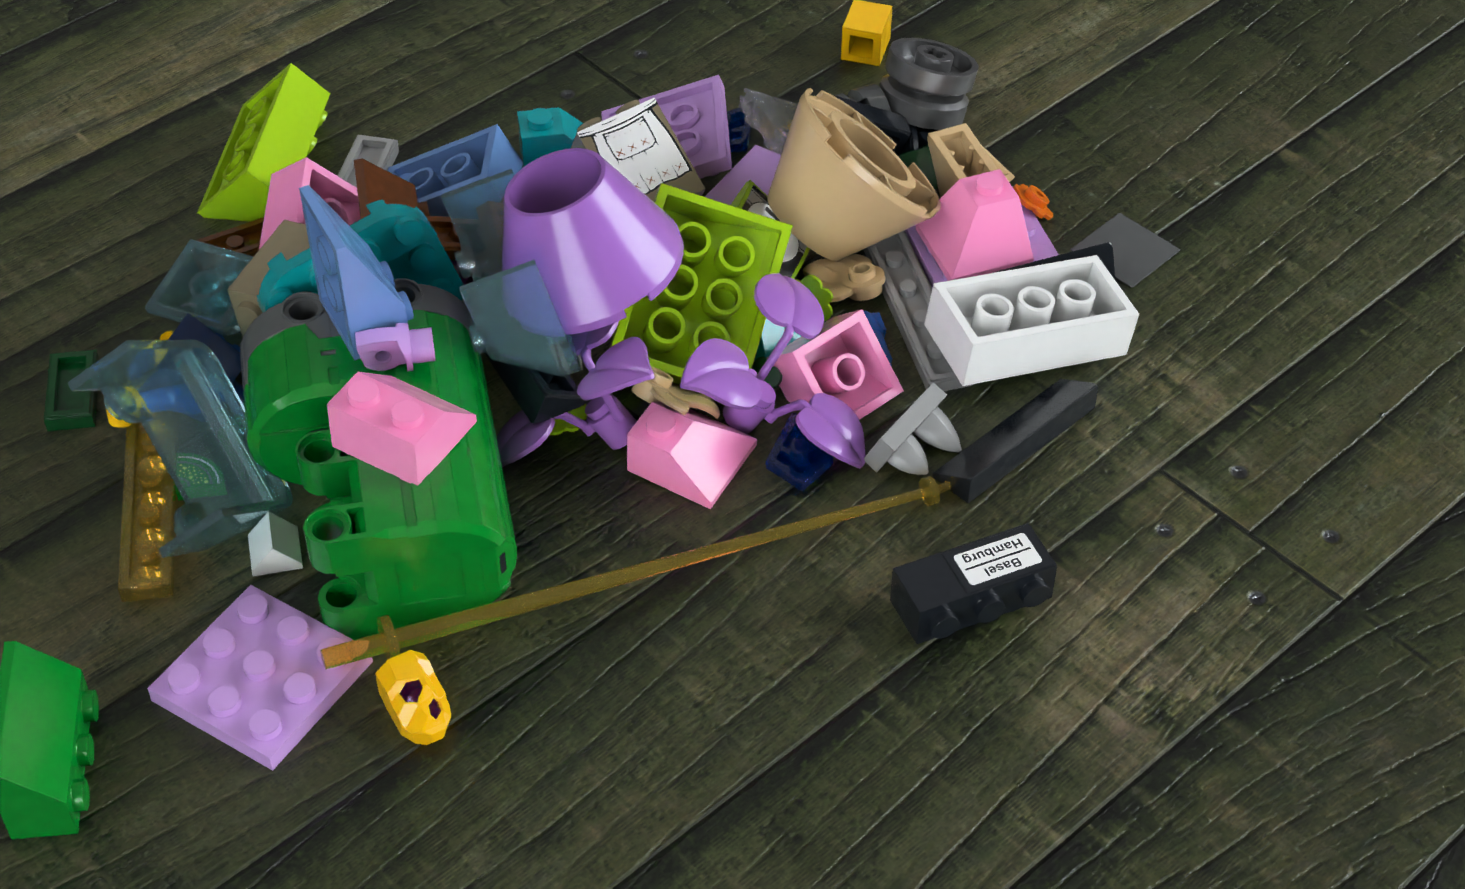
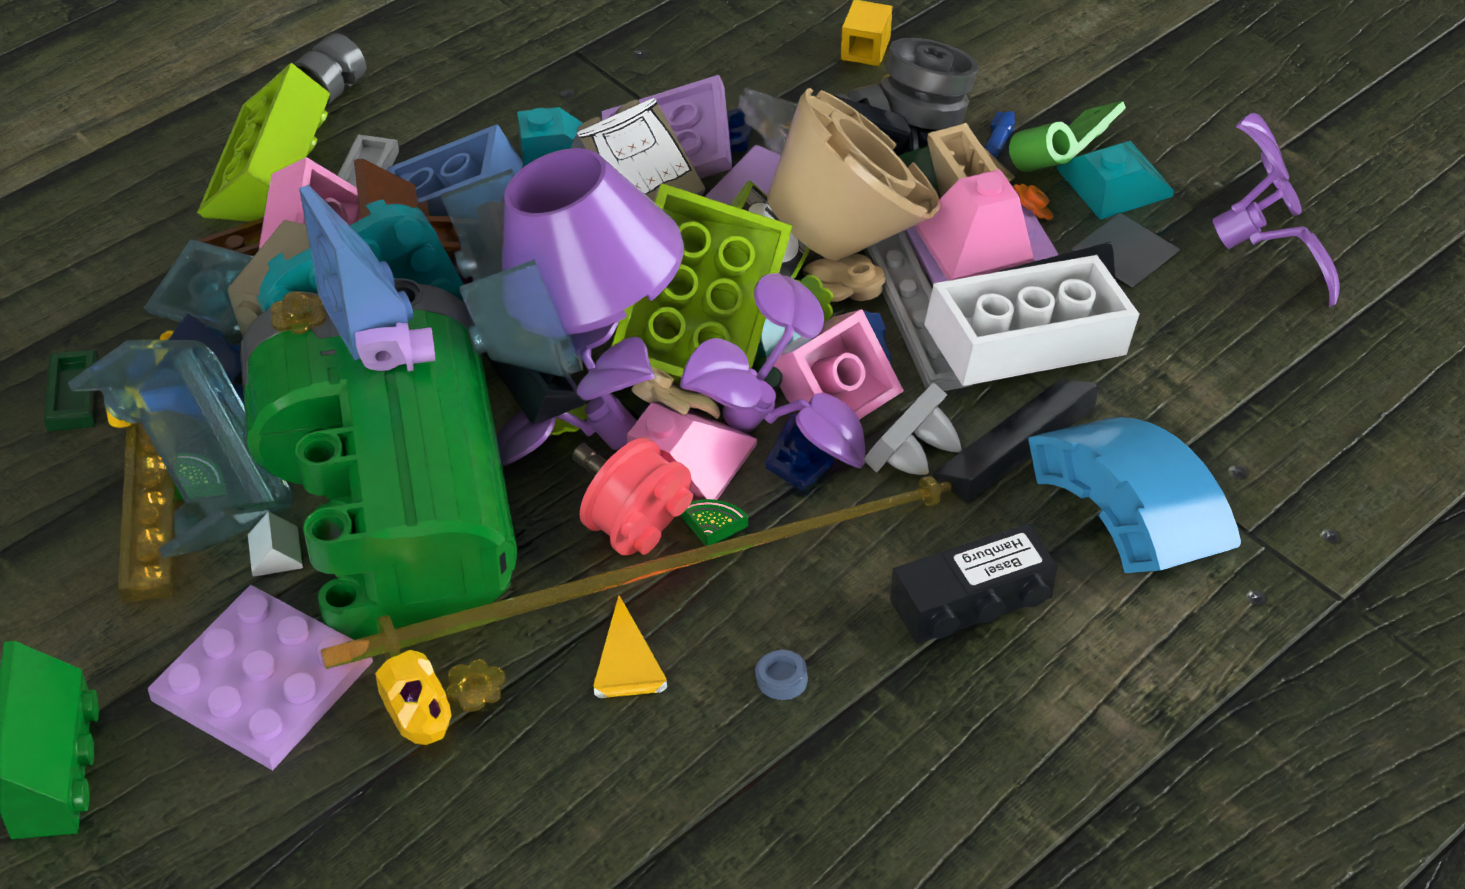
bright pink slope [327,372,477,486] -> none
none -> clear yellow plant [271,291,326,334]
none -> dark grey wheel [293,33,366,106]
none -> clear yellow plant [446,659,506,712]
none -> coral wheel [572,437,693,556]
none -> yellow sticker [594,595,667,698]
none -> green tile [680,499,748,547]
none -> sand blue tile [755,649,808,700]
none -> blue piece [984,111,1015,158]
none -> bright green door [1009,101,1126,172]
none -> dark azure panel [1028,417,1241,573]
none -> teal slope [1057,140,1174,220]
none -> medium lavender plant [1212,113,1340,307]

